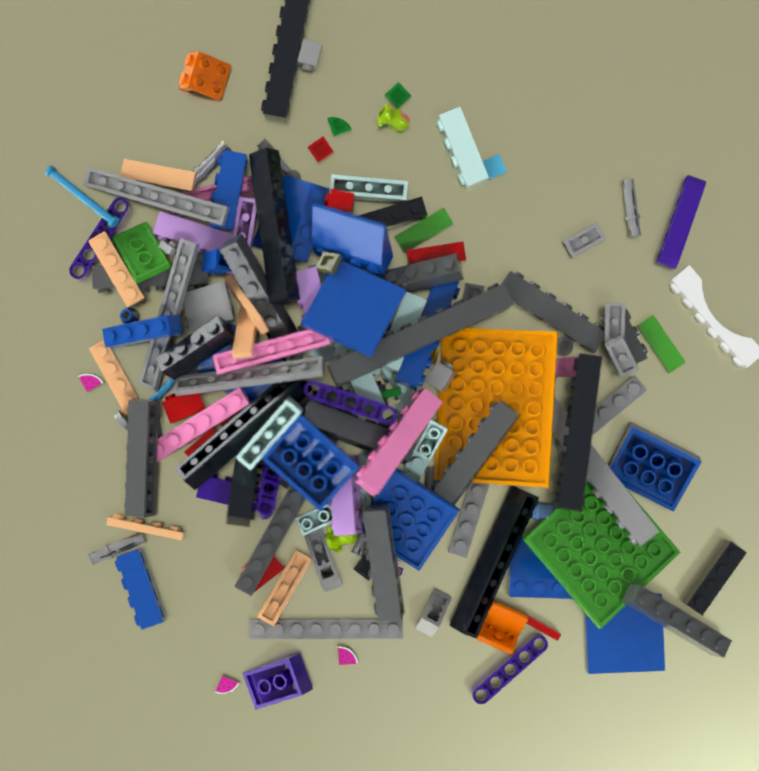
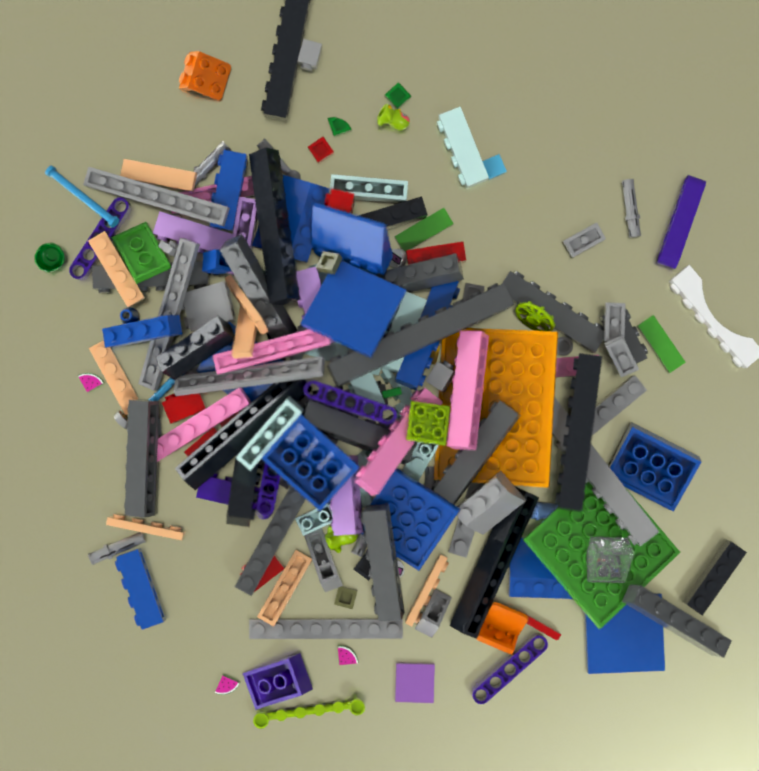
none -> green hair [34,242,65,273]
none -> lime bar [253,698,365,729]
none -> olive tile [334,586,358,609]
none -> white tile [390,249,407,268]
none -> medium lavender tile [395,663,435,703]
none -> light nougat plate [405,553,449,627]
none -> lime tile [406,401,450,446]
none -> bright pink brick [446,331,489,450]
none -> light grey slope [457,471,526,535]
none -> lime wheel [515,301,556,331]
none -> clear slope [586,537,634,583]

